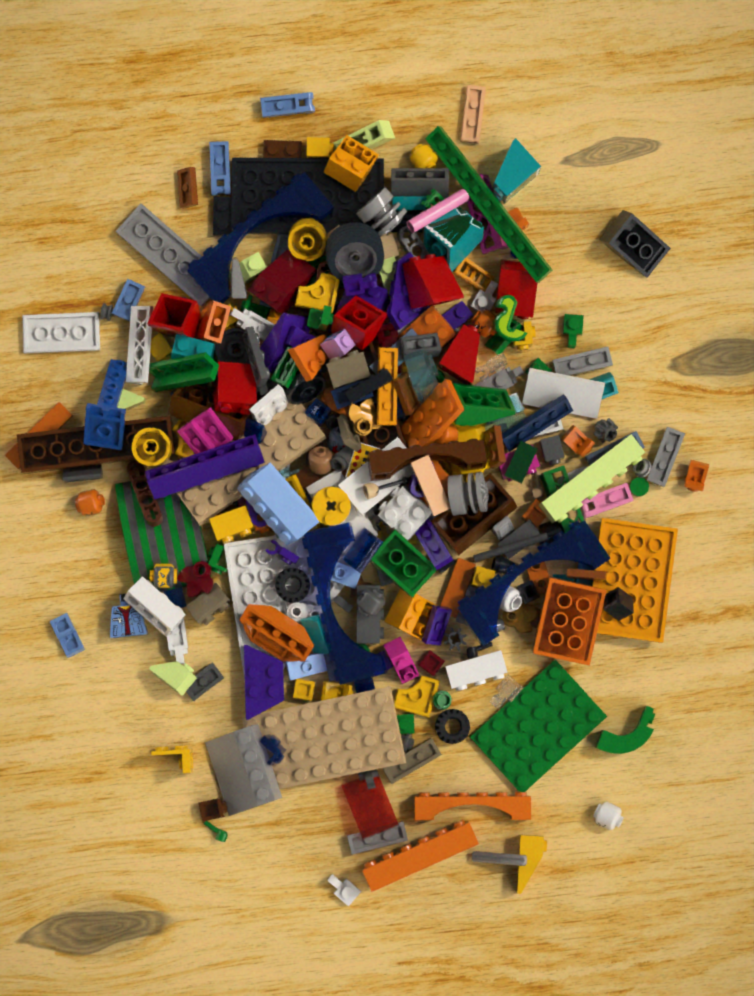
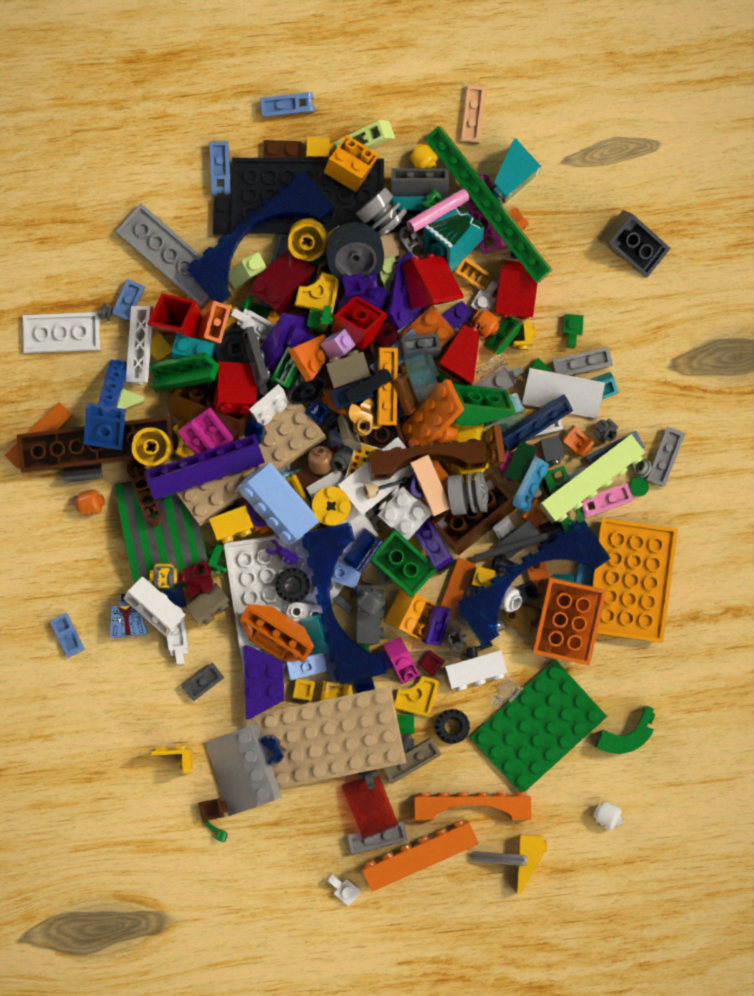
yellowish green slope [149,661,197,696] -> none
dark orange plate [177,167,198,208] -> none
light grey slope [231,257,247,298] -> none
green plate [433,690,452,710] -> none
green animal [493,295,527,341] -> none
dark orange tile [567,568,607,581] -> none
black panel [604,587,634,621] -> none
orange bracket [685,460,709,492] -> none
none -> dark azure plate [513,456,549,512]

